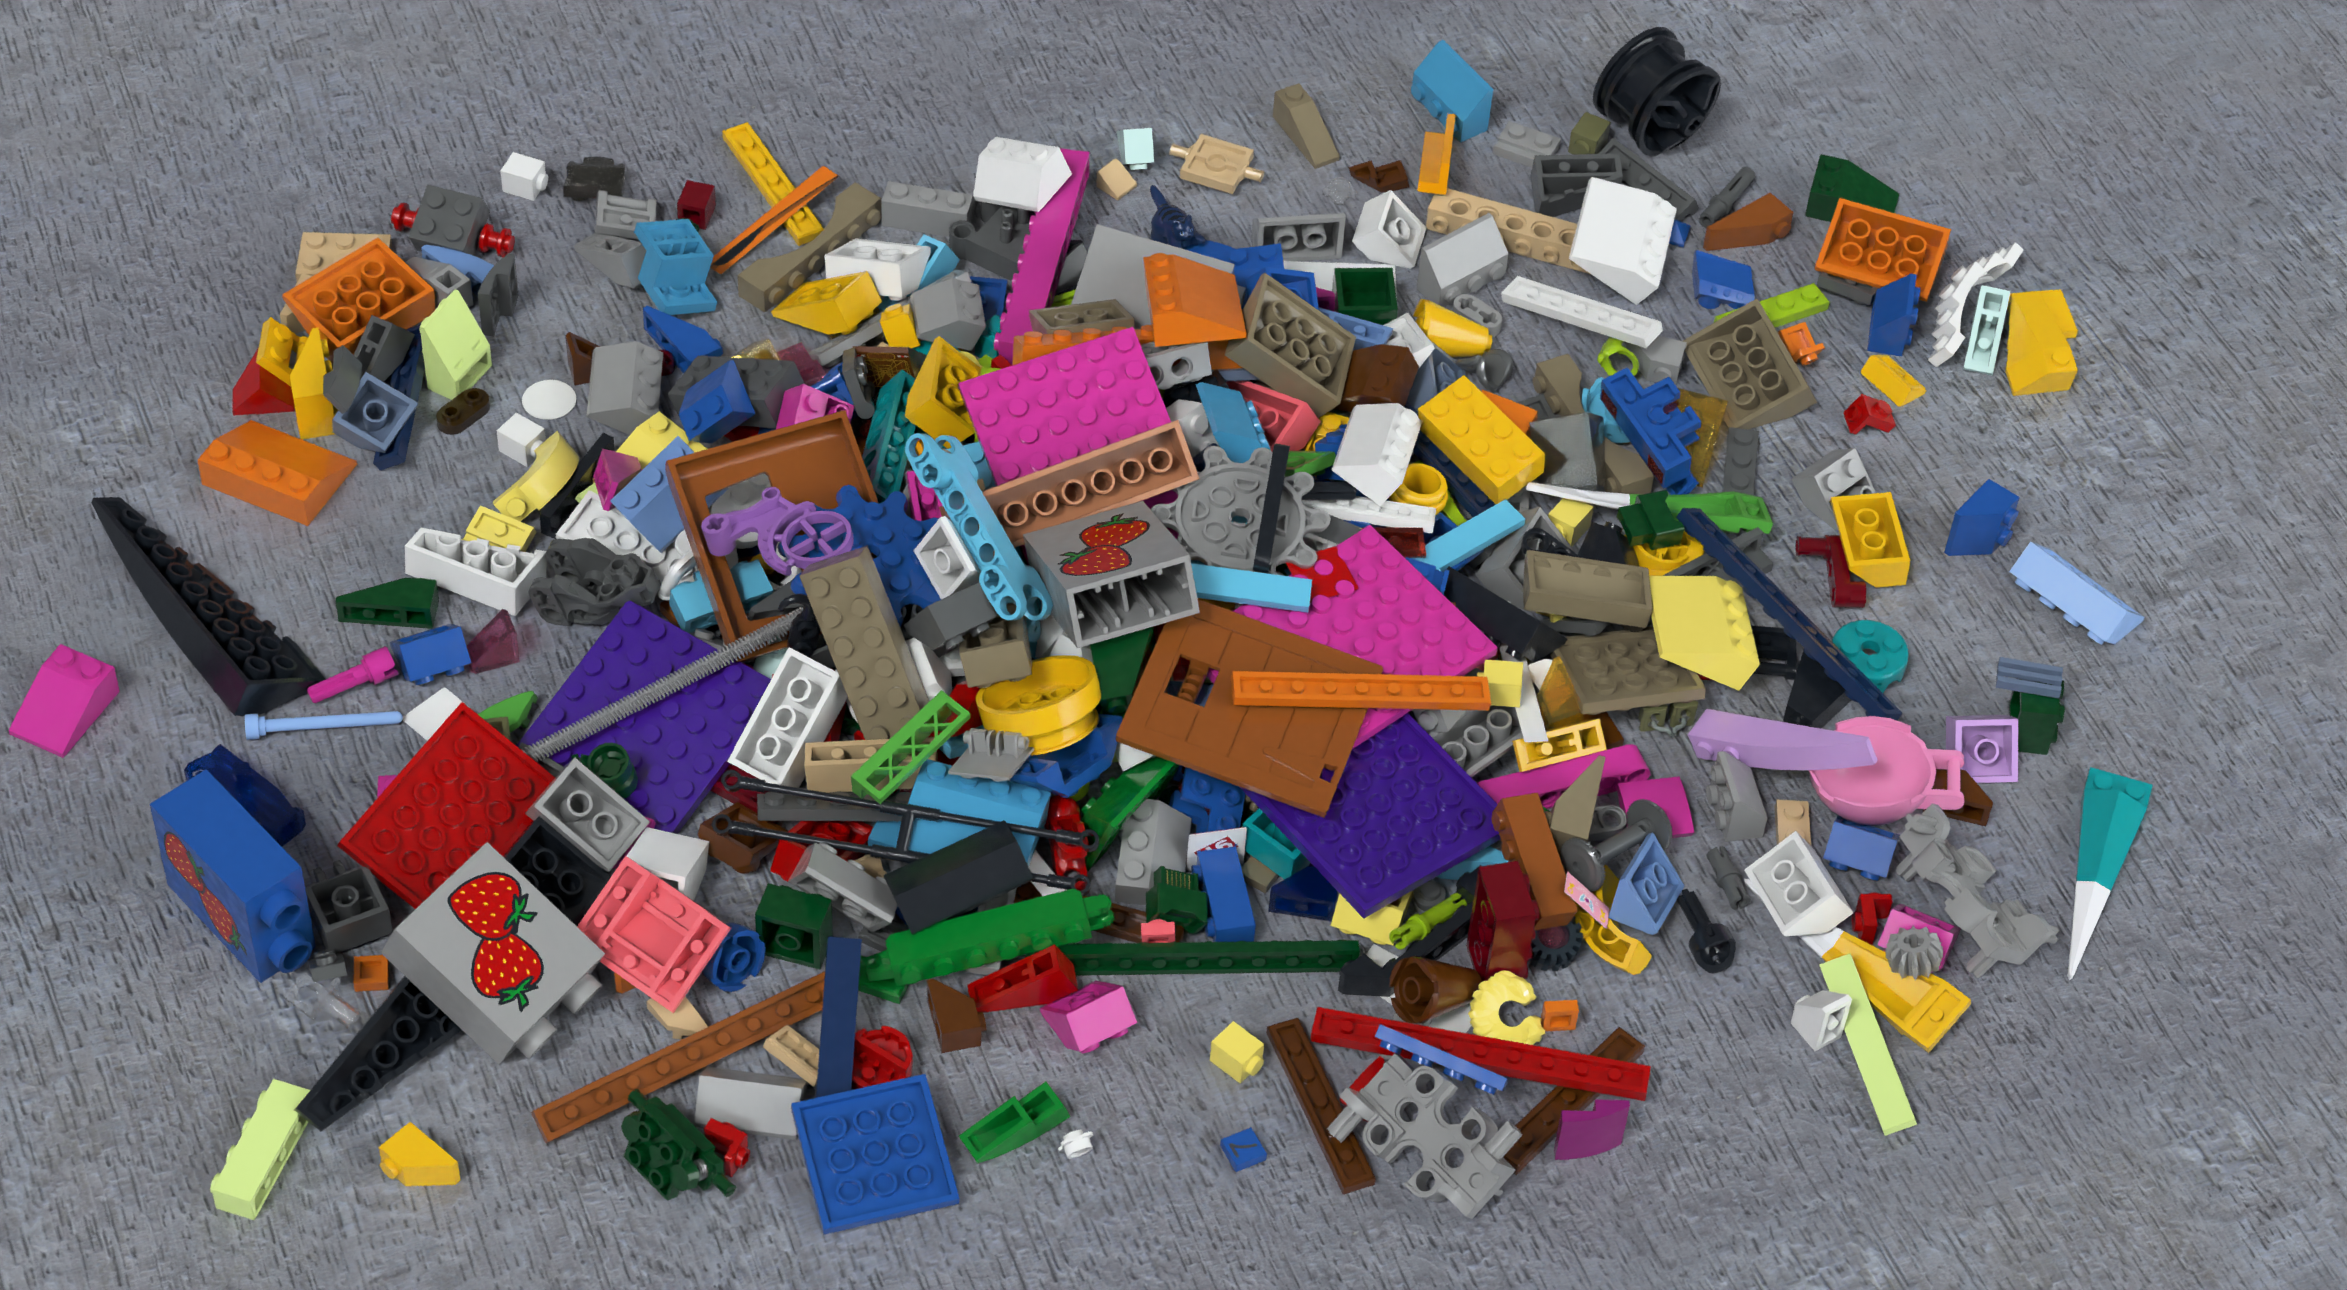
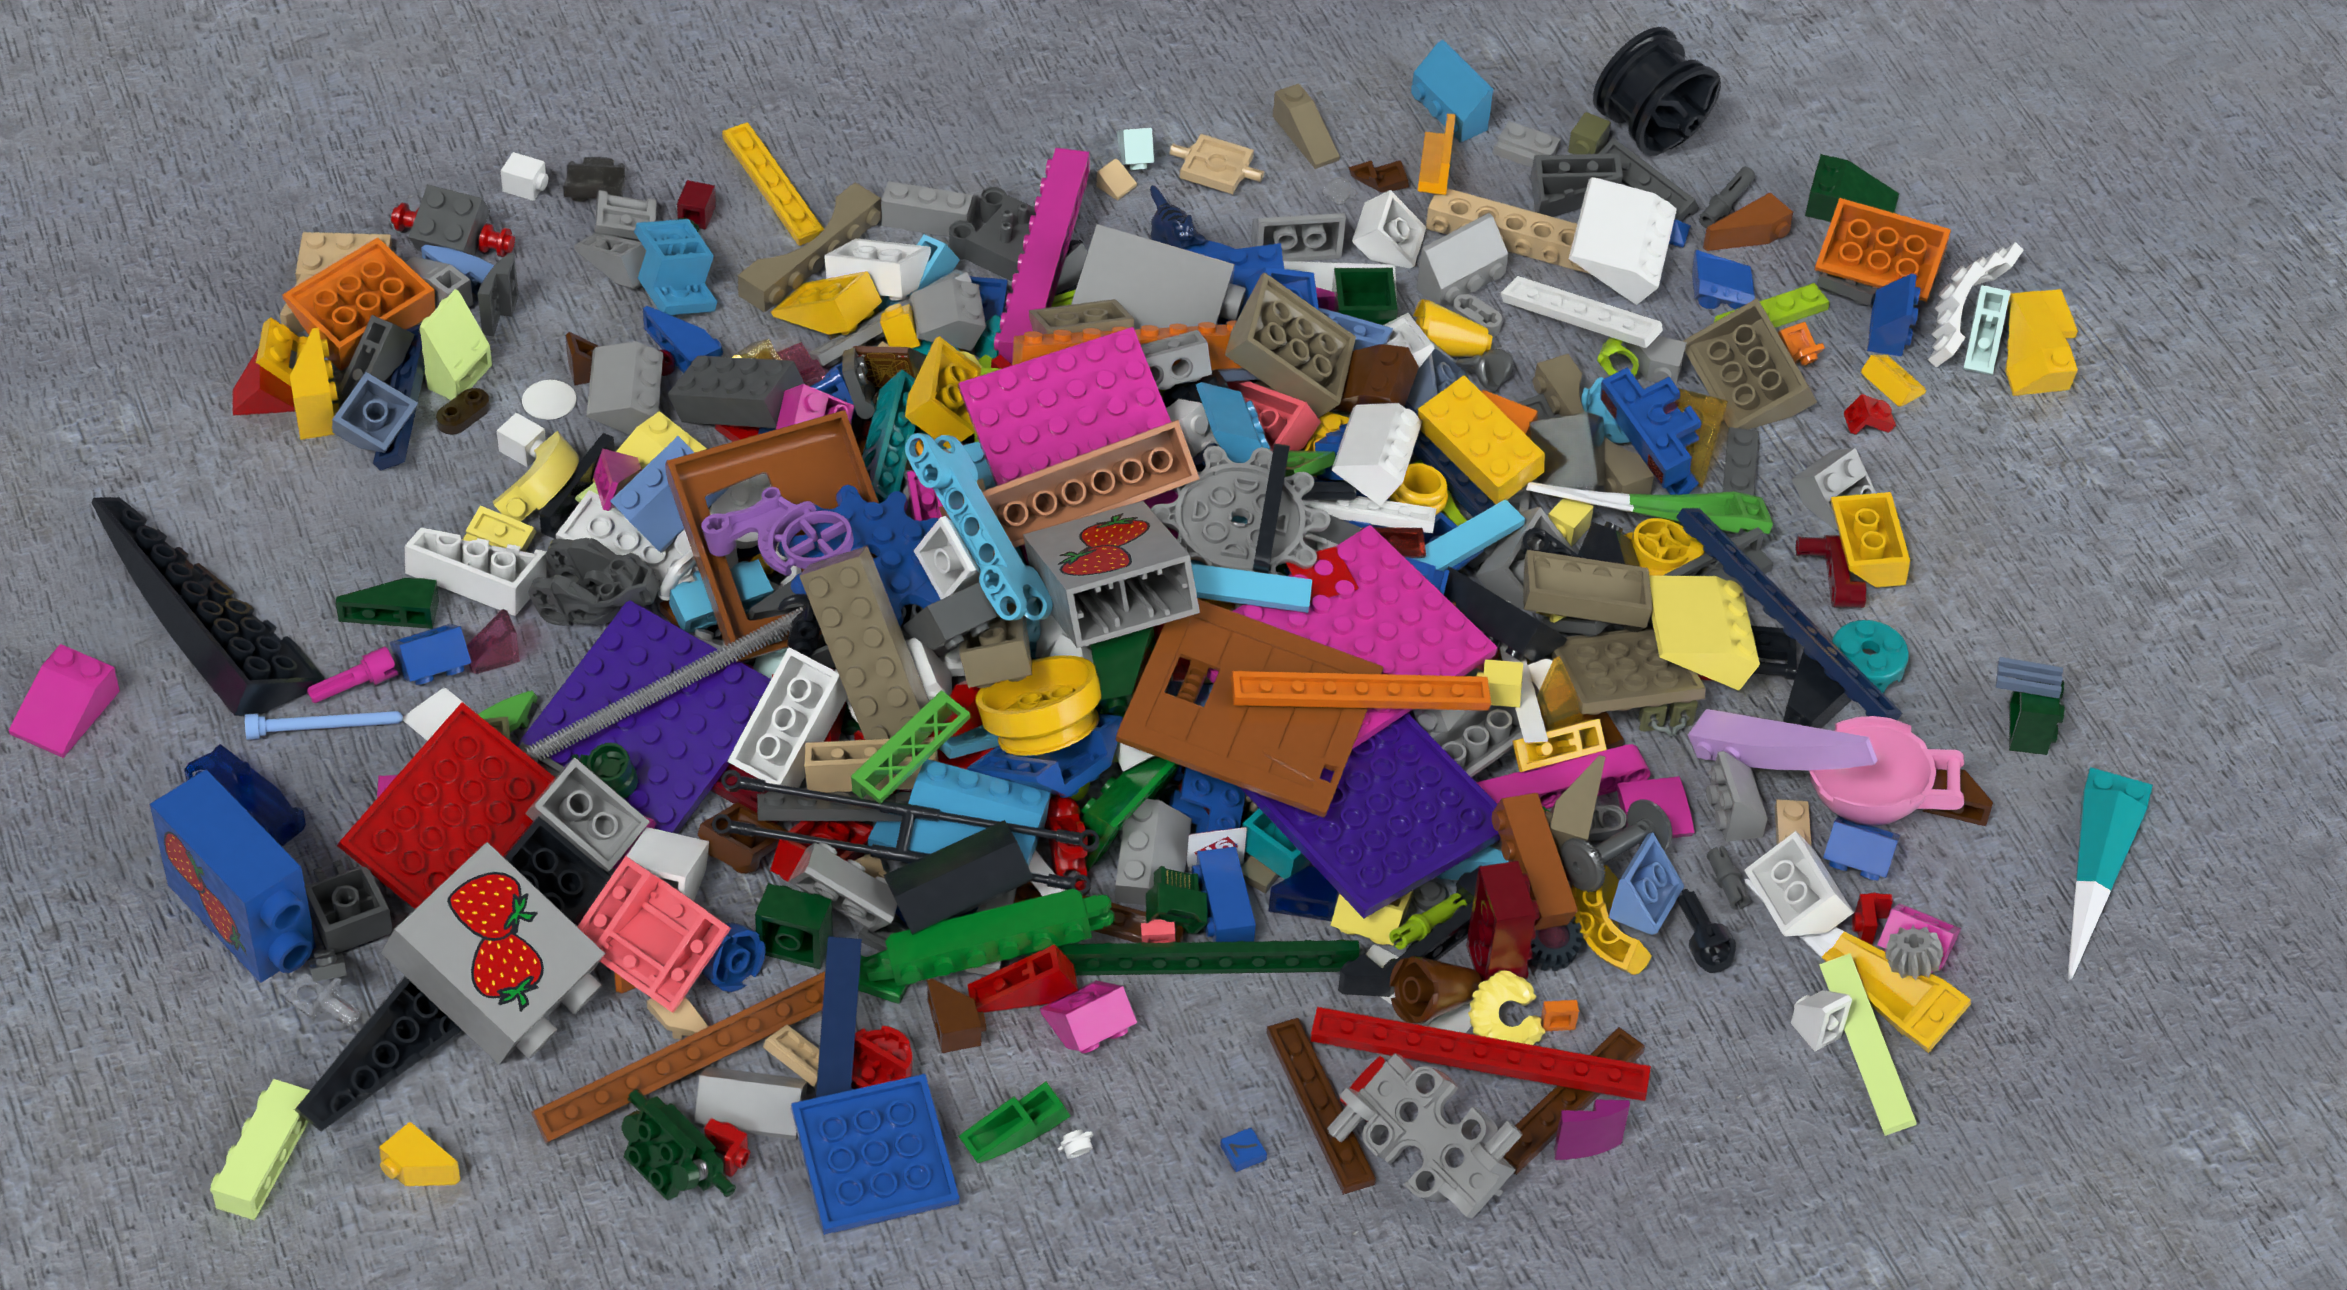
orange slope [197,420,357,526] -> none
dark grey slope [323,345,362,414] -> none
orange tile [353,955,389,992] -> none
blue slope [678,360,755,444] -> none
orange sticker [710,166,839,274] -> none
light grey hinge [948,728,1034,782] -> none
white slope [973,137,1072,212] -> none
orange slope [1143,253,1247,347] -> none
light yellow brick [1210,1021,1264,1083] -> none
plate [1375,1024,1509,1095] -> none
bright pink sticker [1564,871,1609,929] -> none
dark green piece [1616,490,1684,550] -> none
light grey gear [1896,804,2059,978] -> none
blue slope [1944,479,2020,556] -> none
lavender slope [1946,715,2018,783] -> none
light blue slope [2009,541,2145,645] -> none

